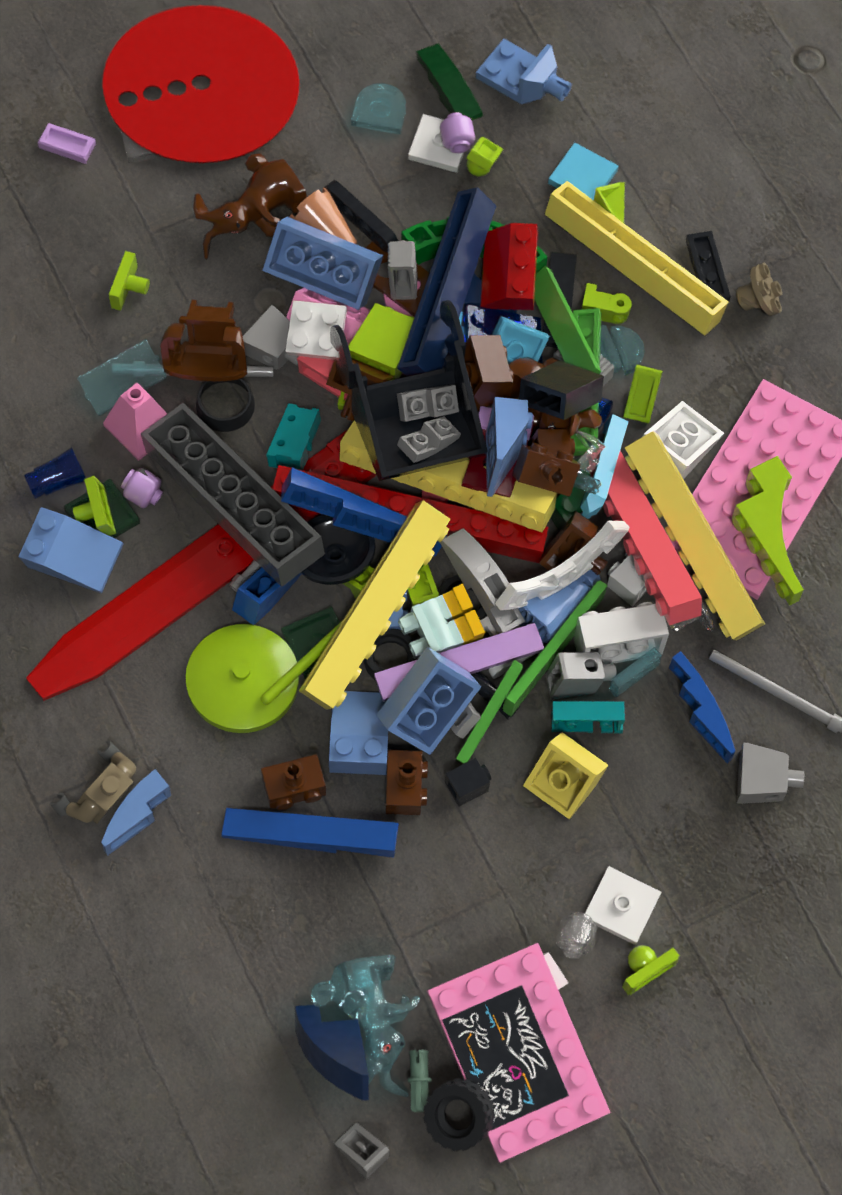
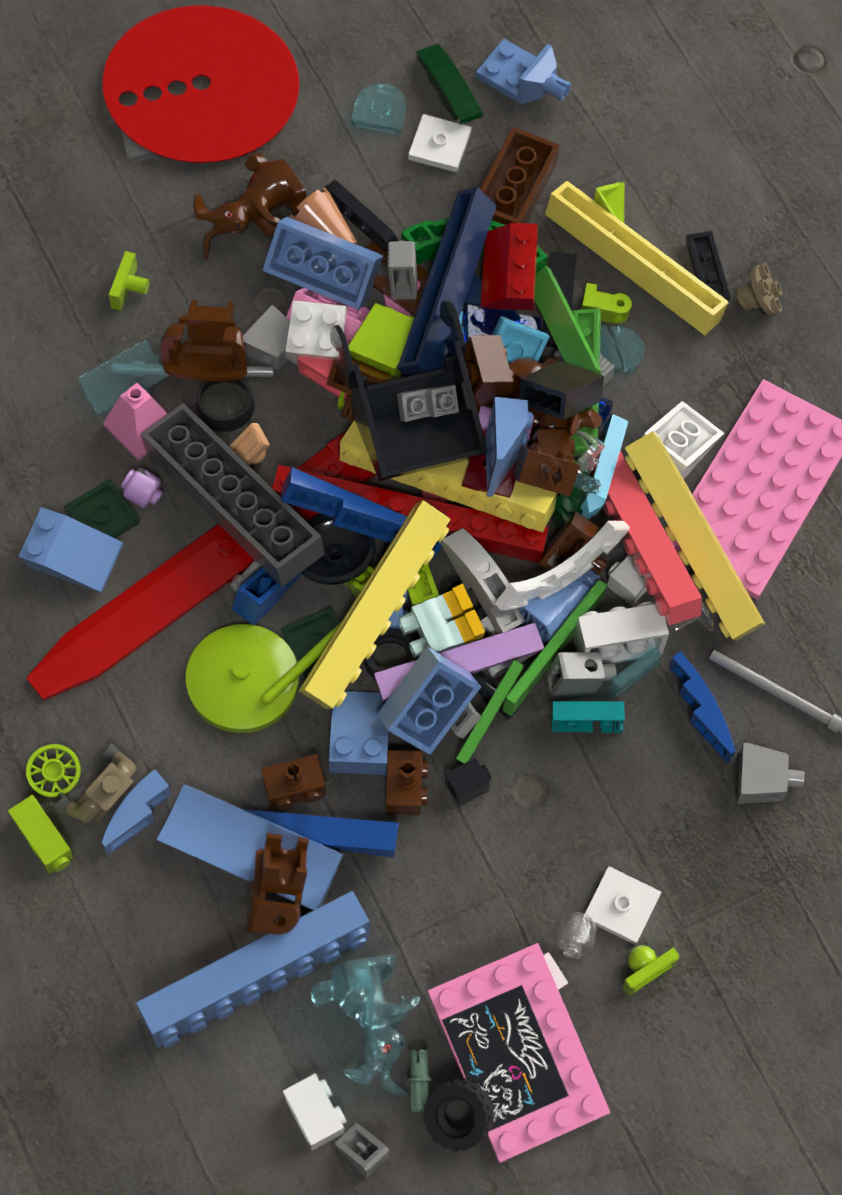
clear blue plant [24,447,86,499] -> none
lavender tile [38,123,96,164] -> none
lime tile [73,476,116,536] -> none
teal piece [266,403,321,470] -> none
dark blue slope [295,1004,369,1101] -> none
light grey slope [397,416,461,463] -> none
lavender head [440,113,475,153] -> none
lime tile [467,137,503,177] -> none
light yellow slope [523,732,609,819] -> none
medium azure tile [548,143,618,201] -> none
lime tile [623,364,662,423] -> none
lime arch [732,456,804,606] -> none
none -> lime brick [8,795,73,874]
none -> lime wheel [26,744,81,798]
none -> medium blue brick [136,891,370,1048]
none -> medium blue arch [156,784,344,910]
none -> light nougat tile [229,423,270,466]
none -> reddish brown piece [246,833,309,935]
none -> white brick [283,1074,347,1151]
none -> reddish brown brick [480,127,560,225]

